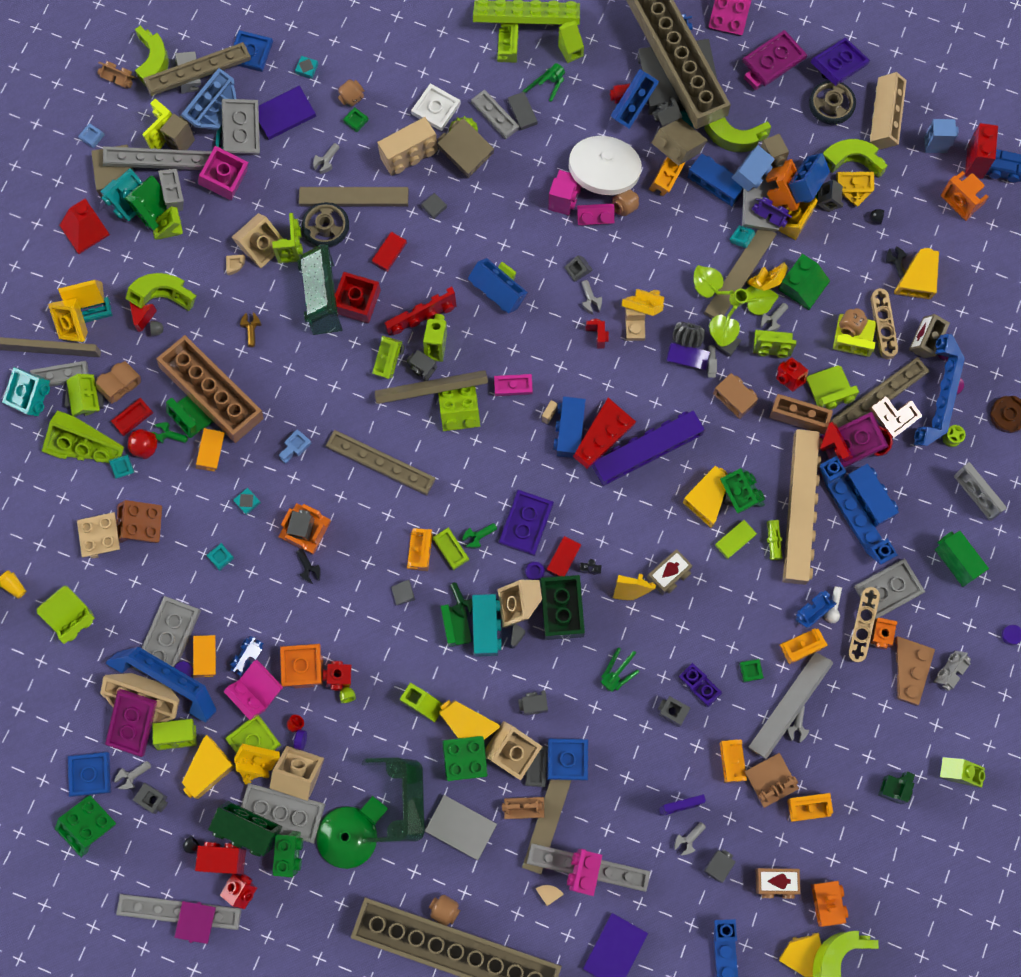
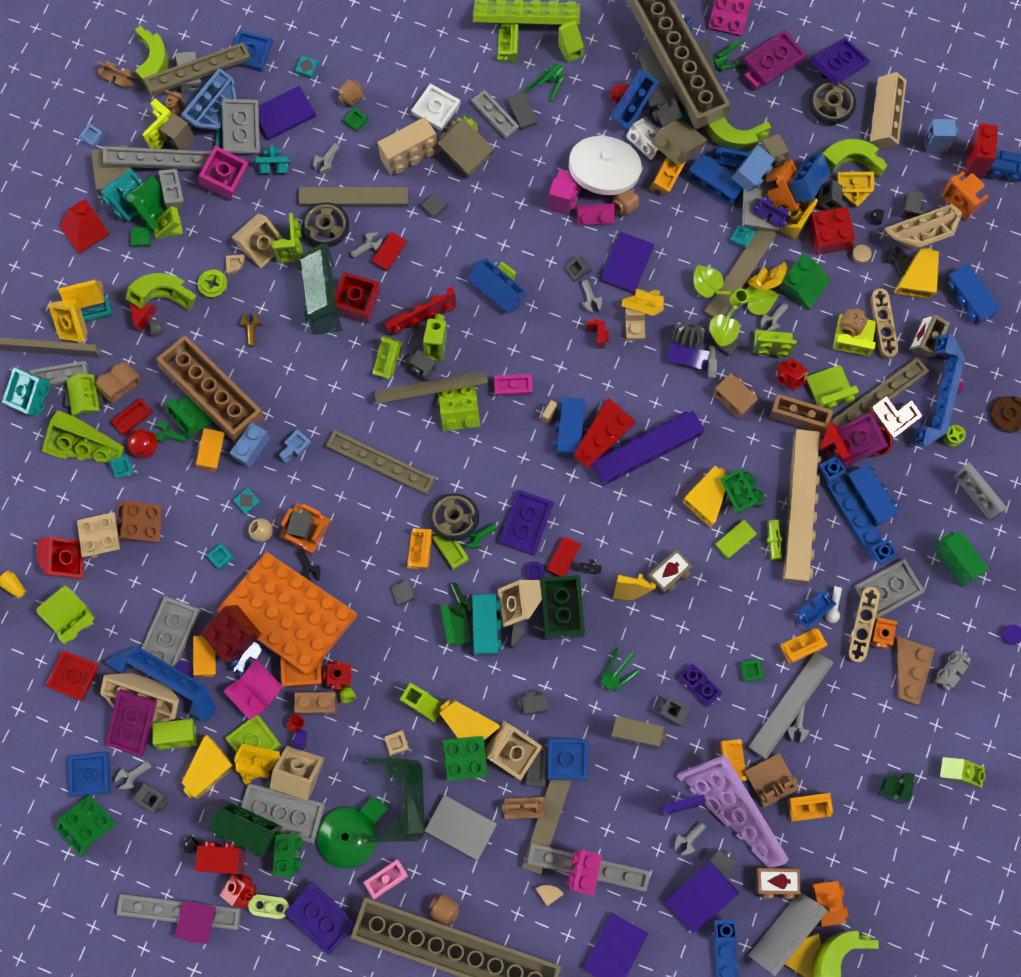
none -> red slope [37,536,84,579]
none -> red plate [46,650,100,702]
none -> green tile [131,227,151,247]
none -> medium nougat hinge [165,90,186,117]
none -> lime gear [198,269,228,298]
none -> dark red brick [200,605,262,663]
none -> orange plate [216,552,358,677]
none -> medium blue brick [230,422,270,469]
none -> yellowish green plate [248,895,290,919]
none -> tan piece [249,518,273,542]
none -> teal hips [256,144,291,174]
none -> dark purple tile [284,881,356,955]
none -> medium nougat brick [294,692,338,715]
none -> light grey bar [350,233,383,258]
none -> bright pink slope [363,859,409,900]
none -> tan tile [384,730,410,756]
none -> dark tan wheel [429,493,479,541]
none -> dark purple tile [600,231,655,294]
none -> dark tan brick [610,716,667,750]
none -> white bracket [626,116,659,160]
none -> dark purple tile [665,861,739,933]
none -> lavender wing [676,755,789,869]
none -> green plant [712,38,747,71]
none -> blue hinge [714,146,750,168]
none -> light grey tile [748,892,827,976]
none -> red brick [808,207,856,255]
none -> tan tile [852,245,871,264]
none -> tan wedge [885,204,962,249]
none -> dark grey brick [901,190,925,219]
none -> blue brick [945,264,1000,326]

